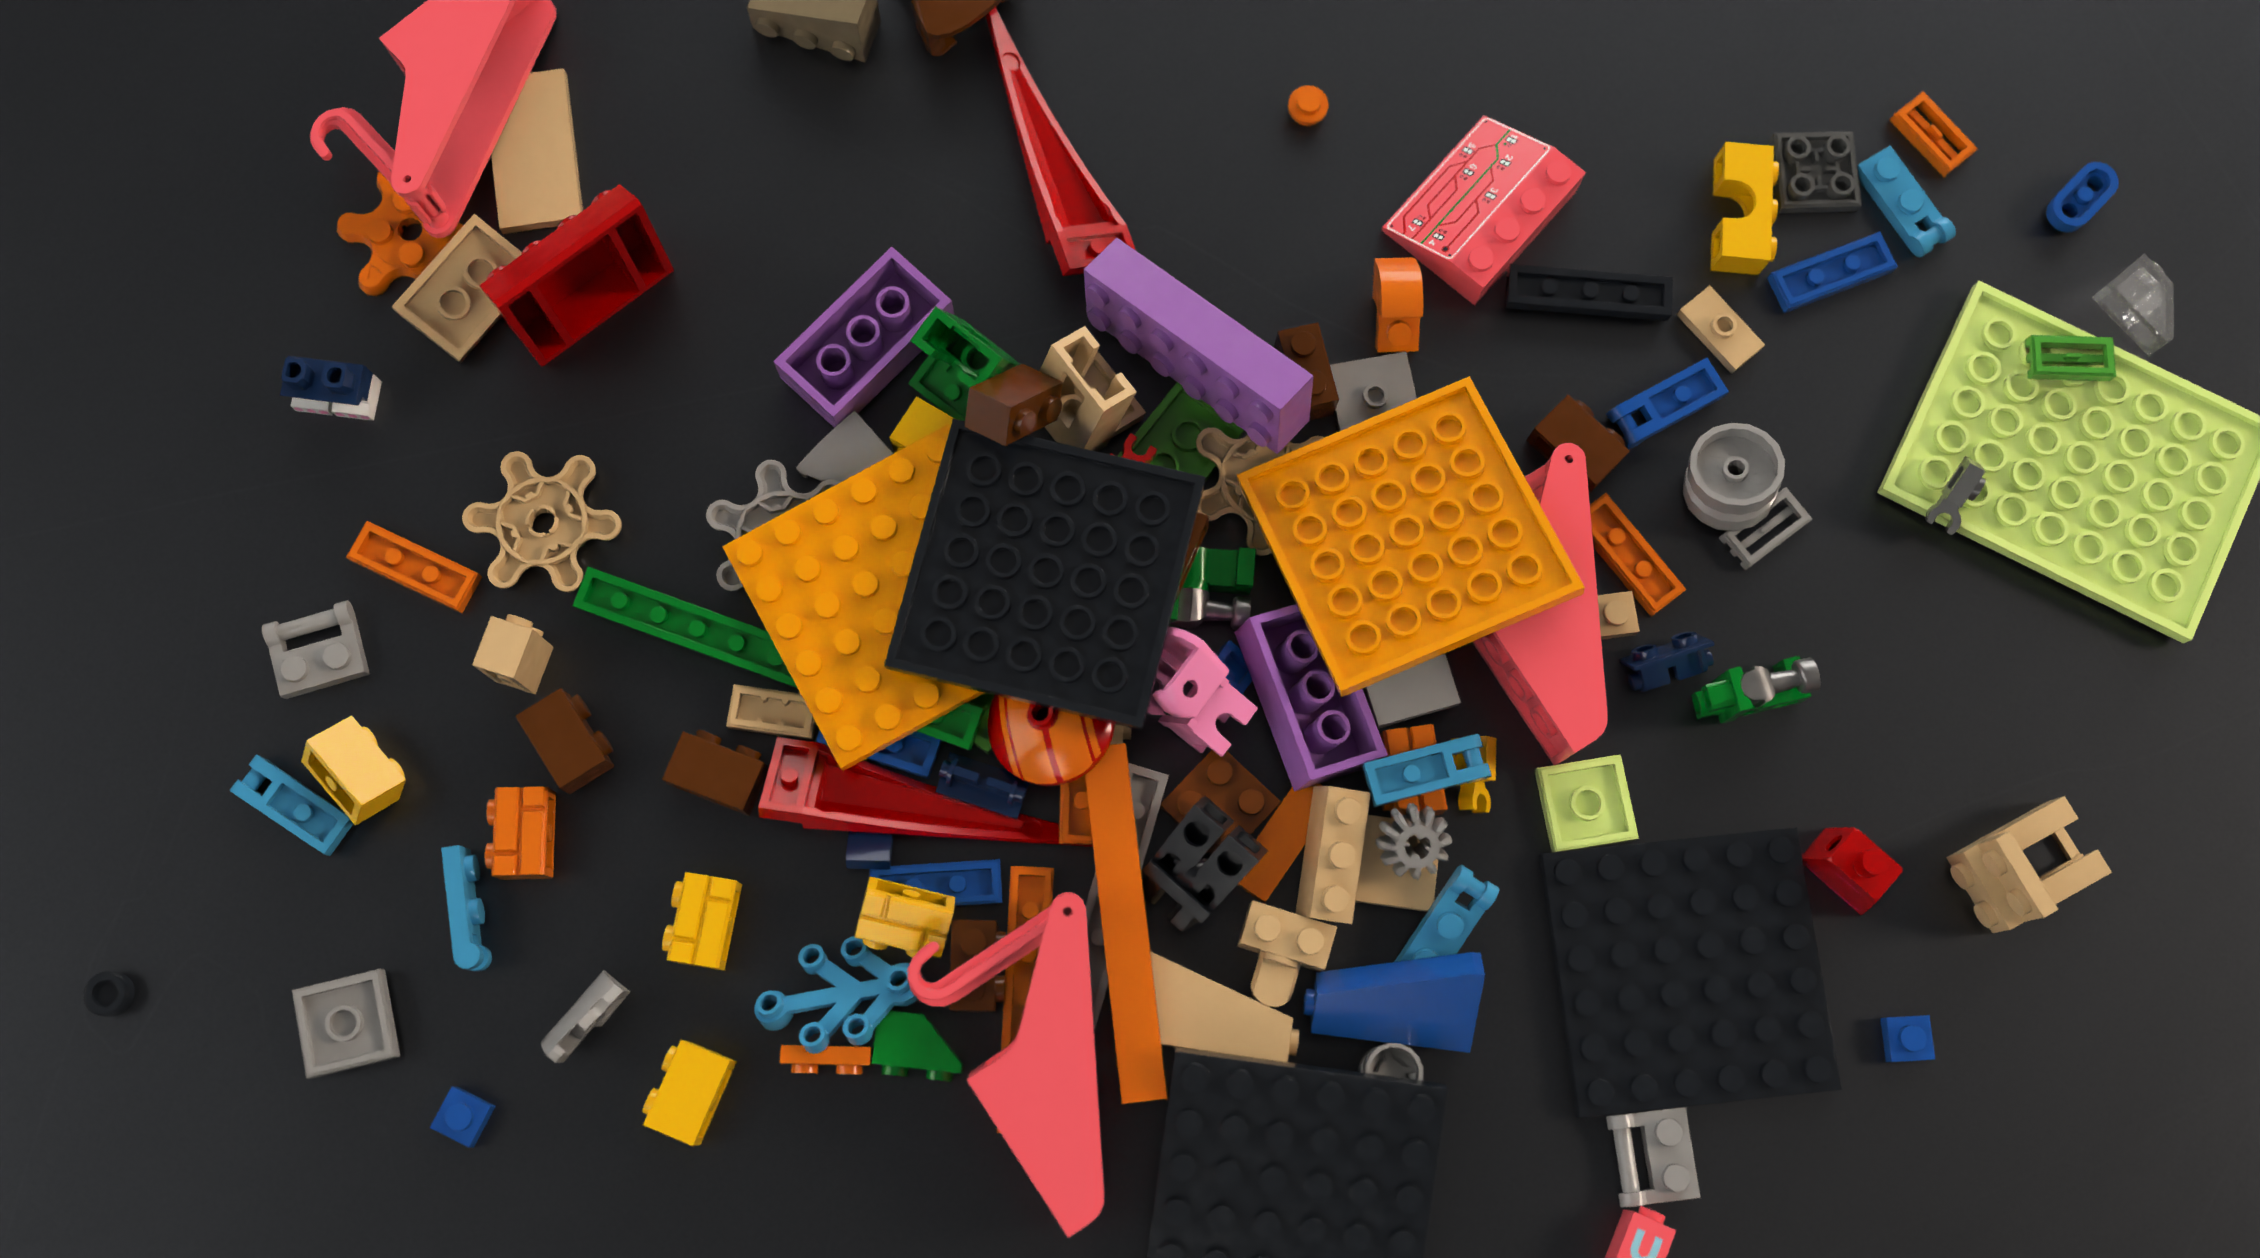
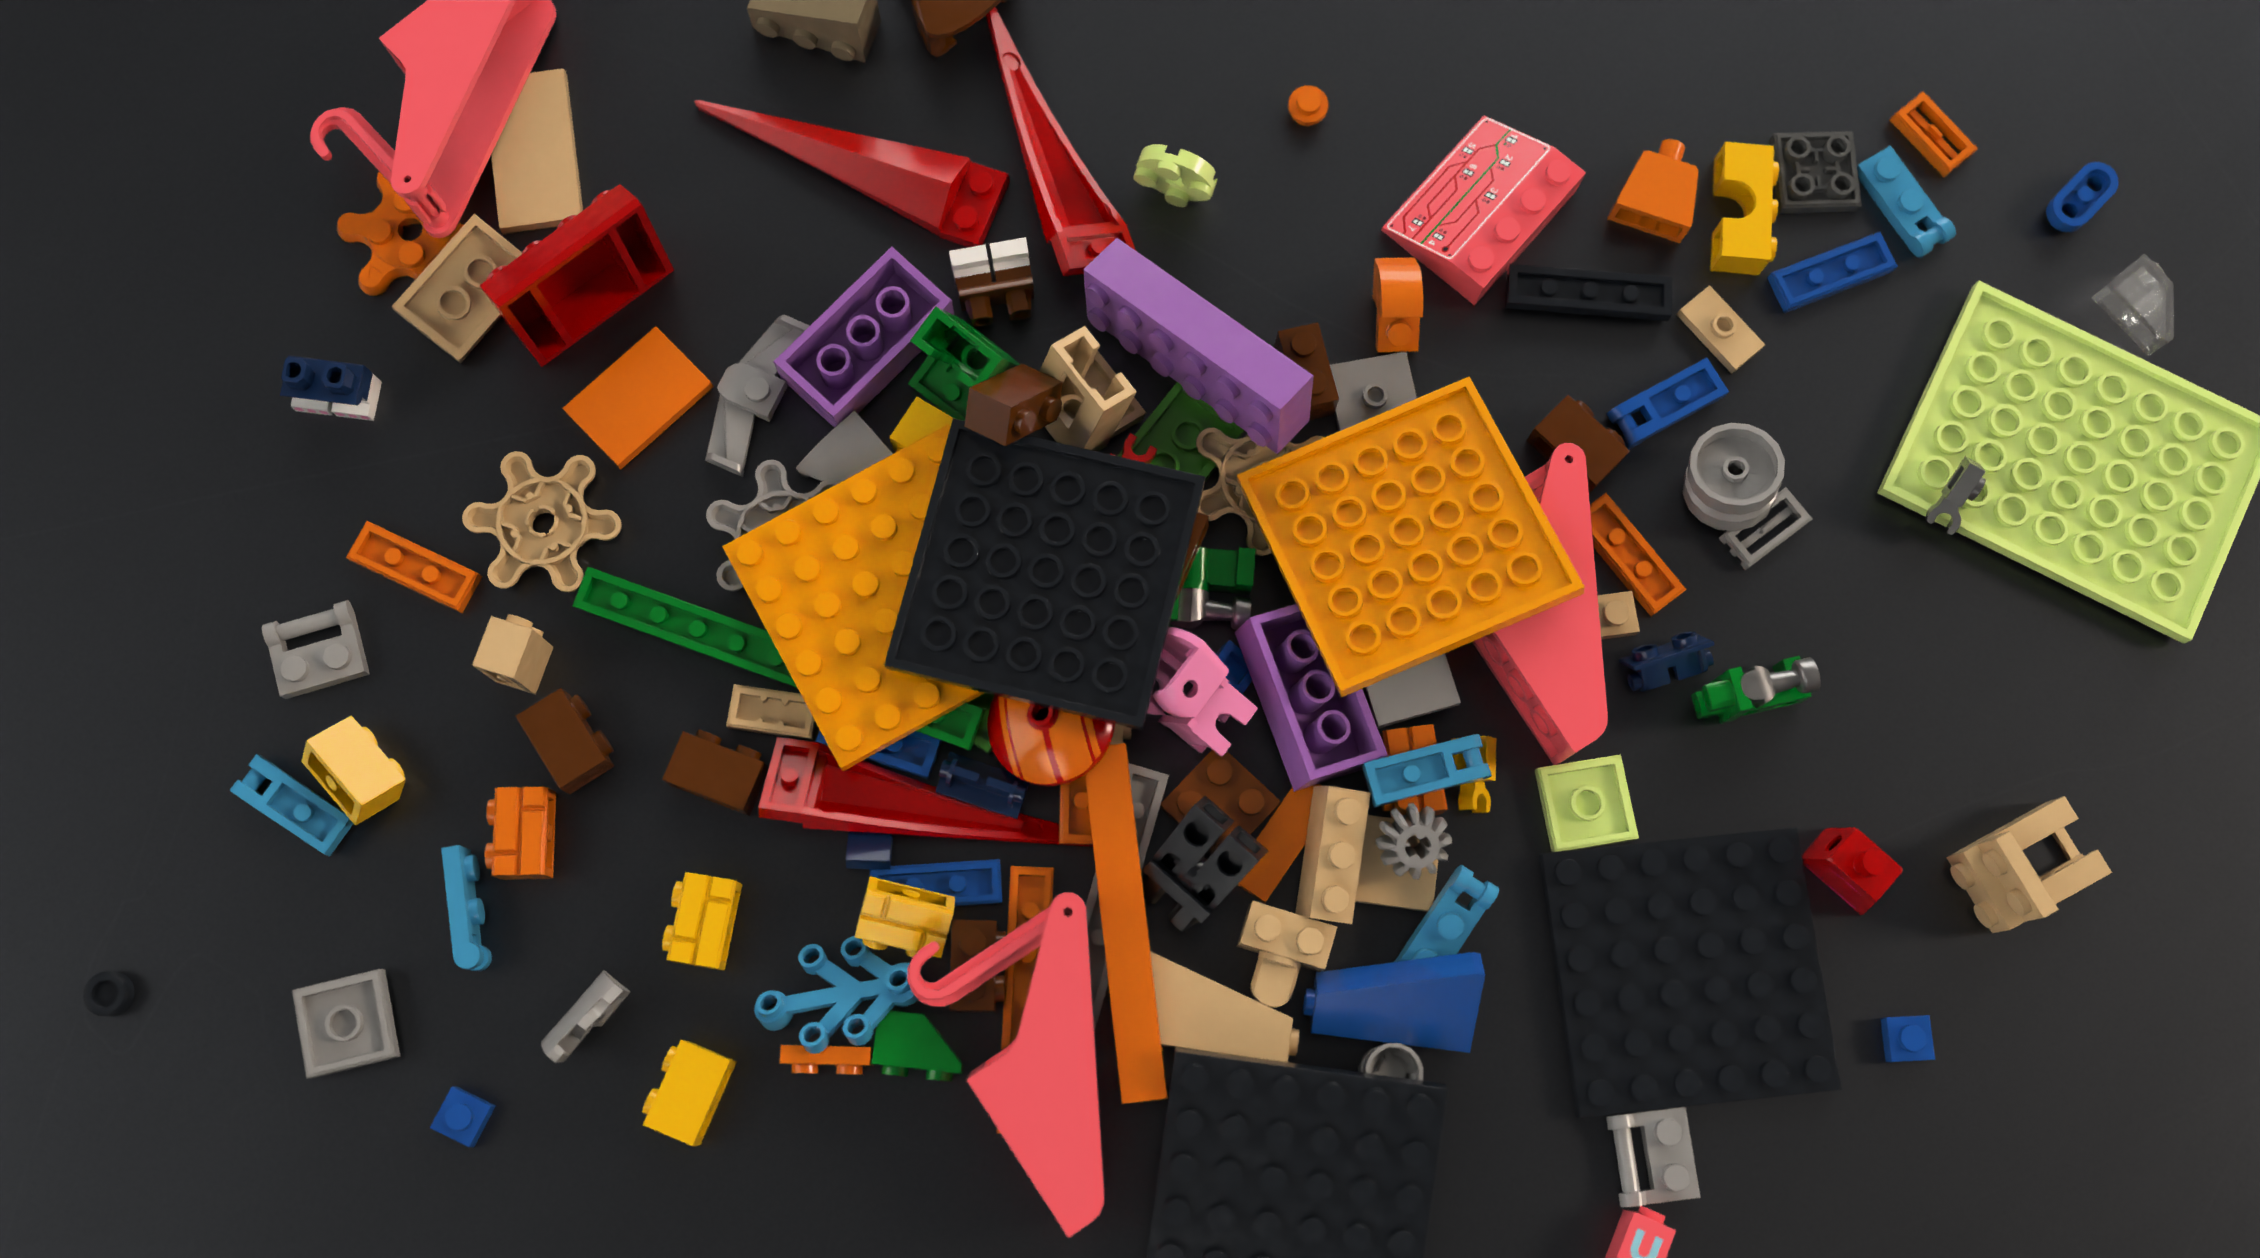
bright green tile [2025,335,2116,381] -> none
none -> orange tile [562,326,714,470]
none -> red plate [694,100,1010,247]
none -> light grey plate [705,315,809,477]
none -> reddish brown hips [949,237,1034,328]
none -> yellowish green plate [1134,144,1218,207]
none -> orange torso [1607,139,1699,243]

